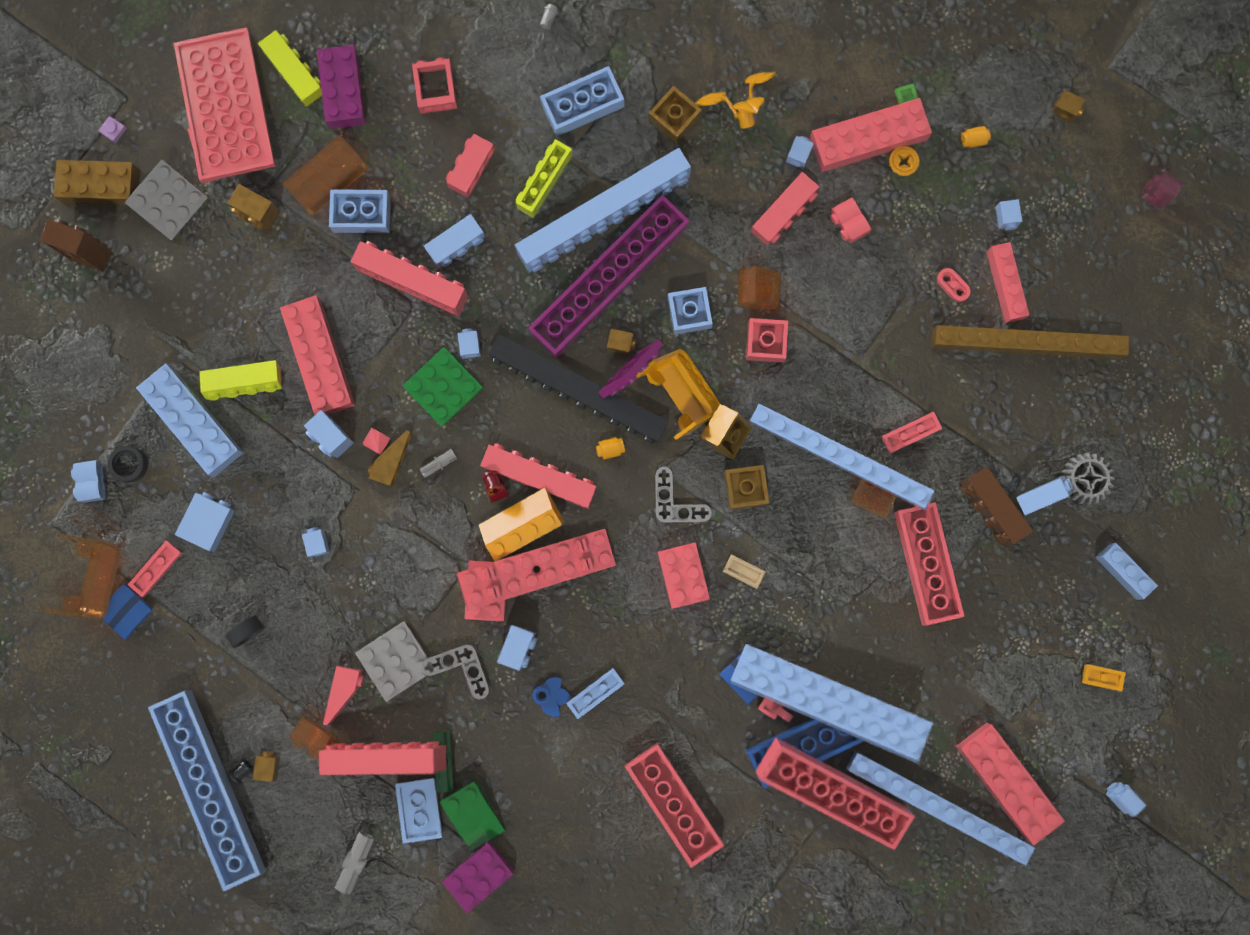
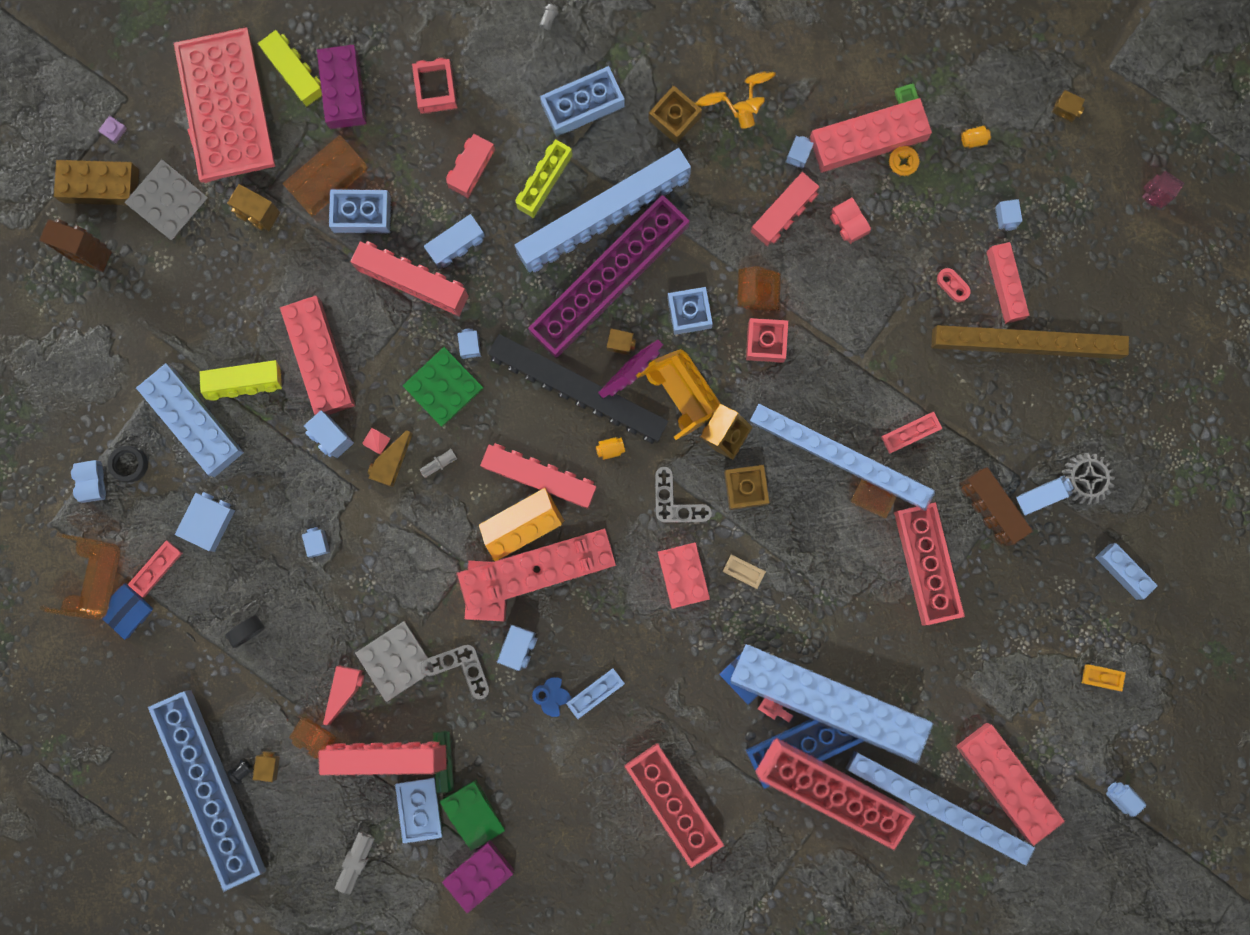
dark red piece [482,470,509,503] -> none

